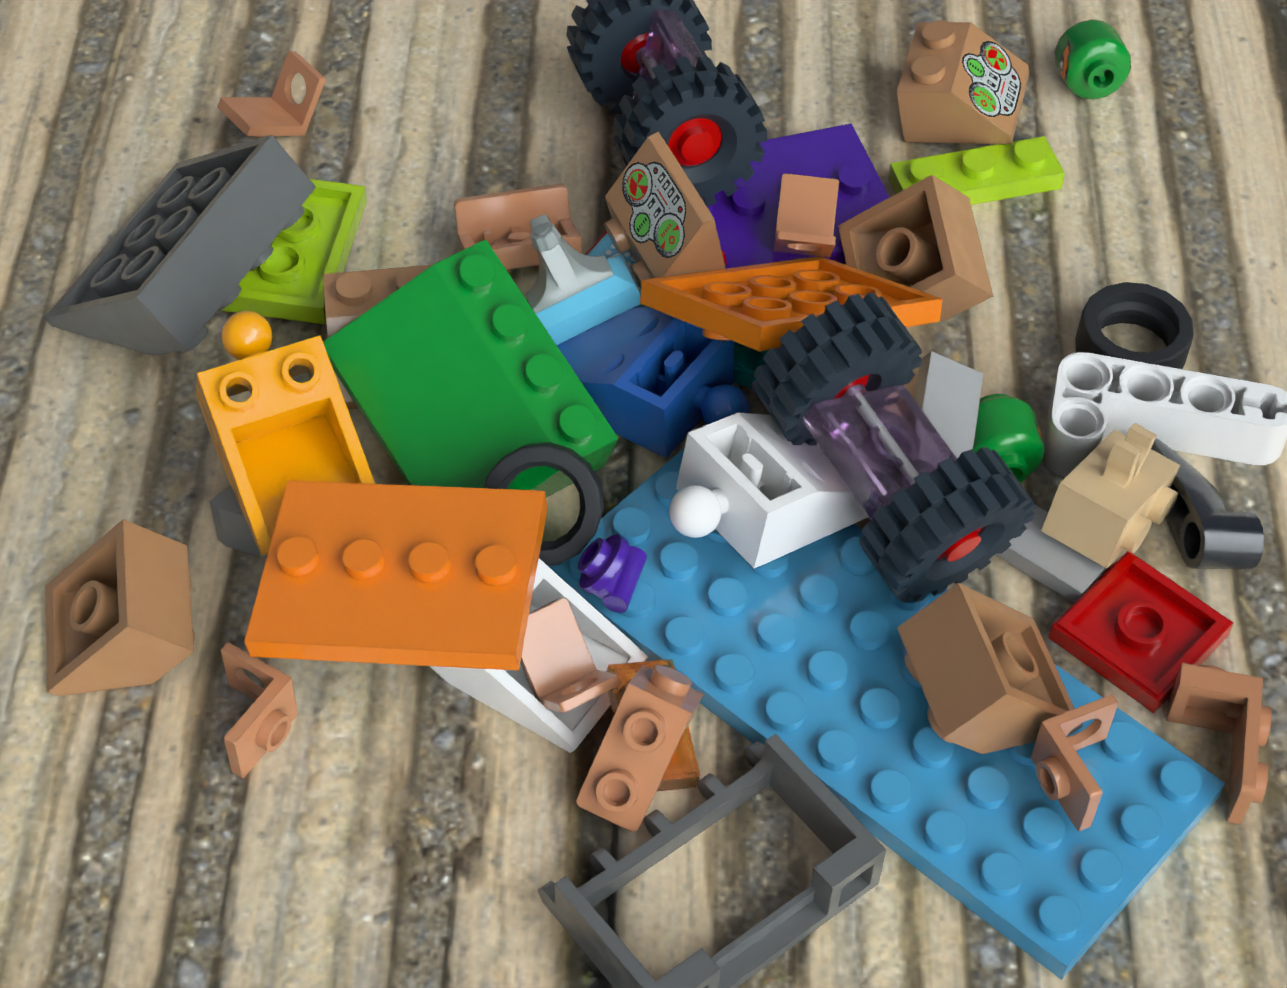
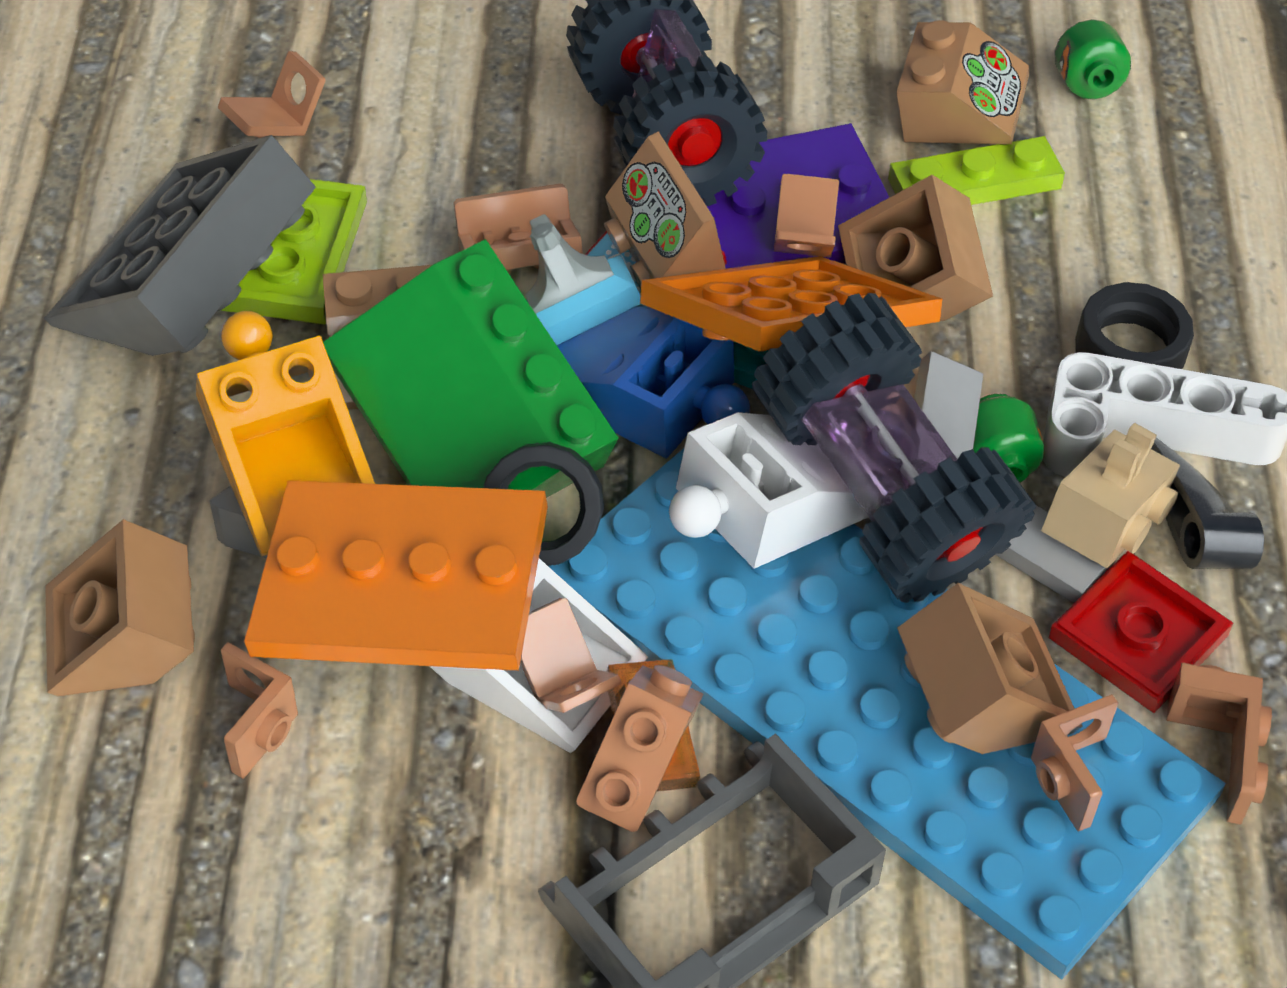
dark purple plate [577,534,647,613] -> none

